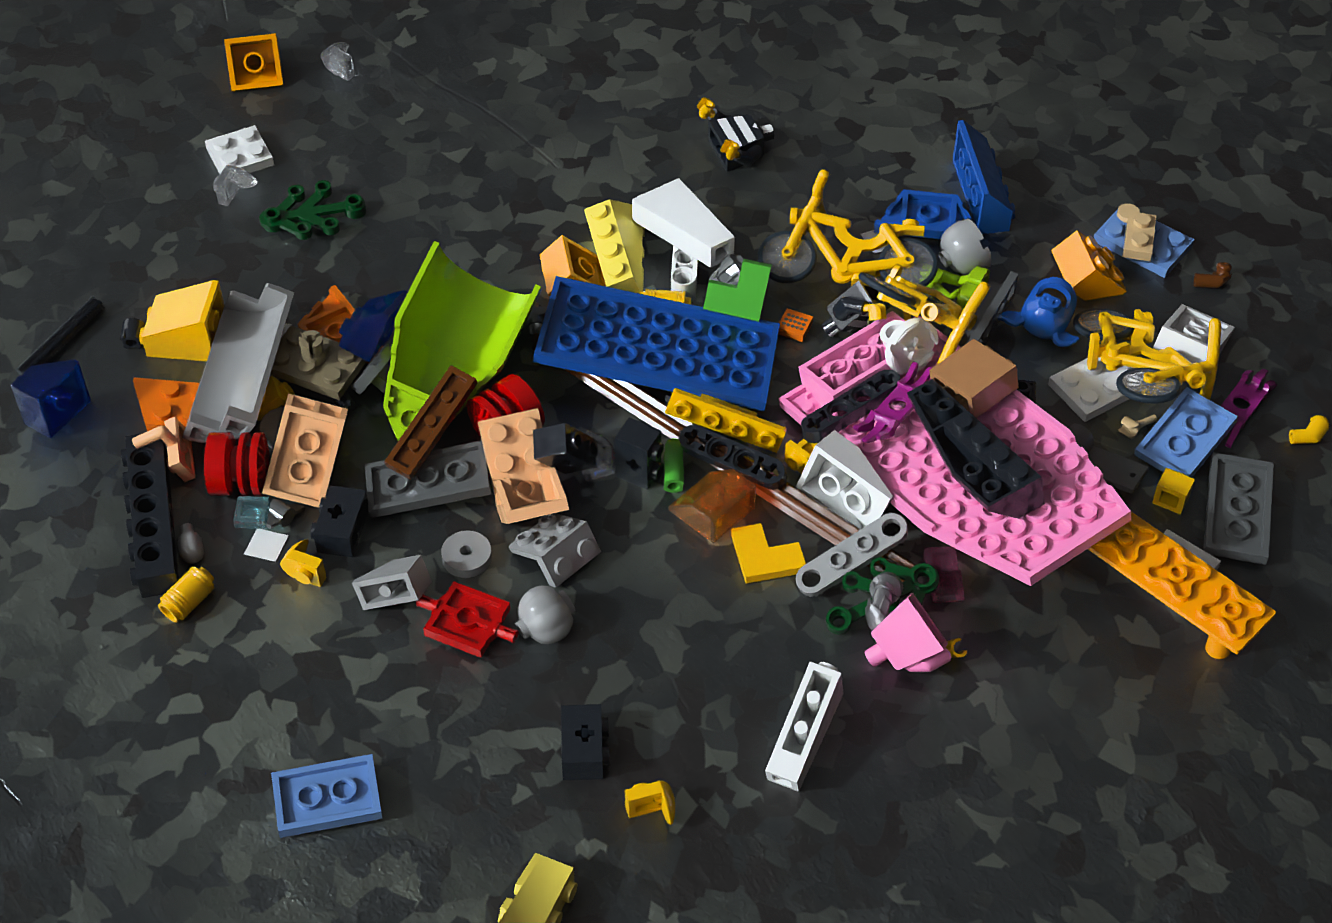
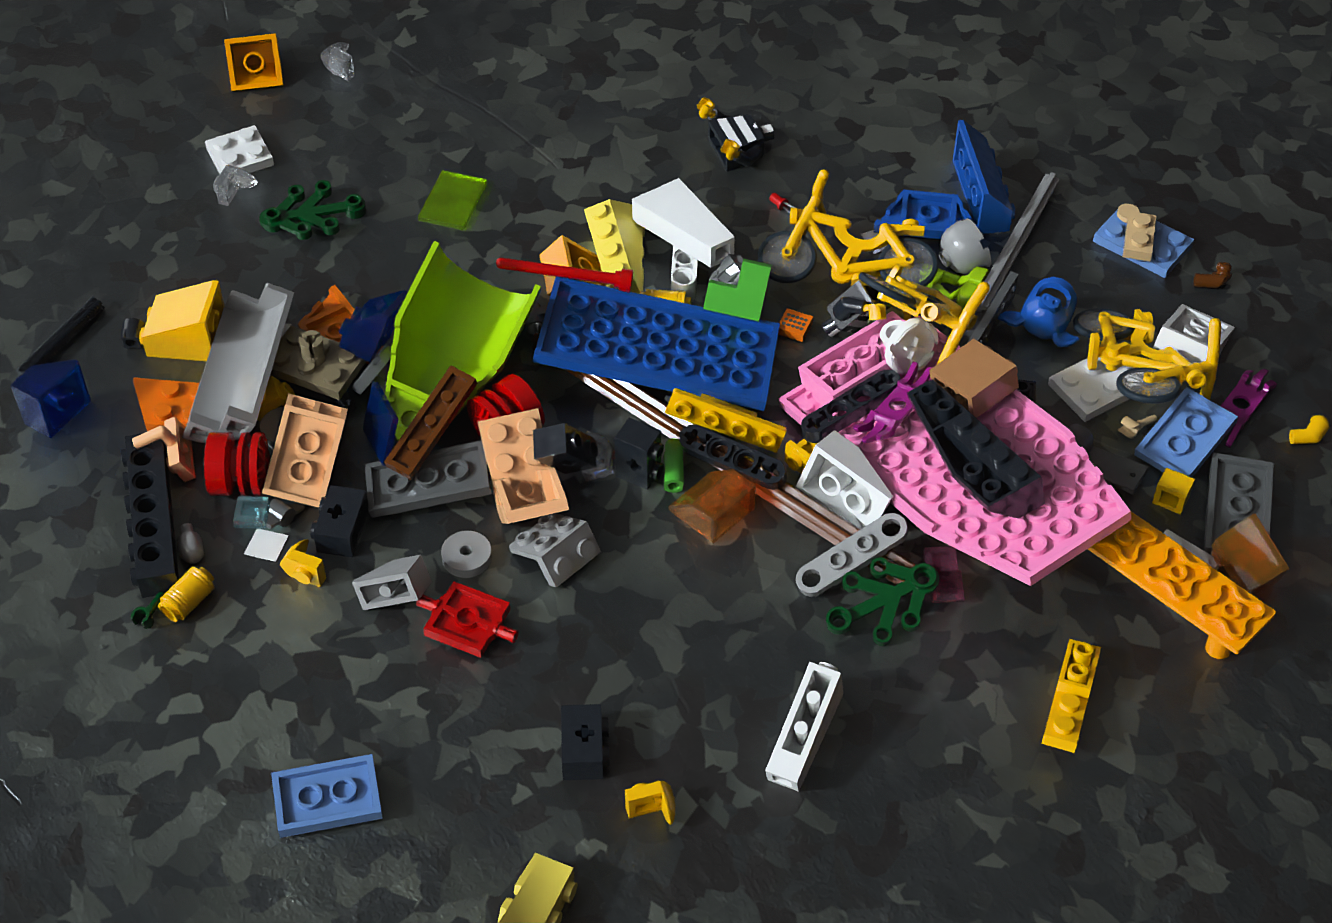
light grey plant [515,585,575,644] -> none
yellow tile [731,523,806,584] -> none
bright pink torso [864,572,967,672] -> none
light orange slope [1051,230,1127,301] -> none
none -> dark green hand [131,592,164,629]
none -> clear blue piece [363,382,399,466]
none -> clear neon green piece [418,170,487,230]
none -> red piece [496,258,633,293]
none -> red piece [769,193,796,213]
none -> light grey axle [977,172,1059,312]
none -> yellow slope [1041,639,1101,753]
none -> clear orange slope [1211,513,1289,595]

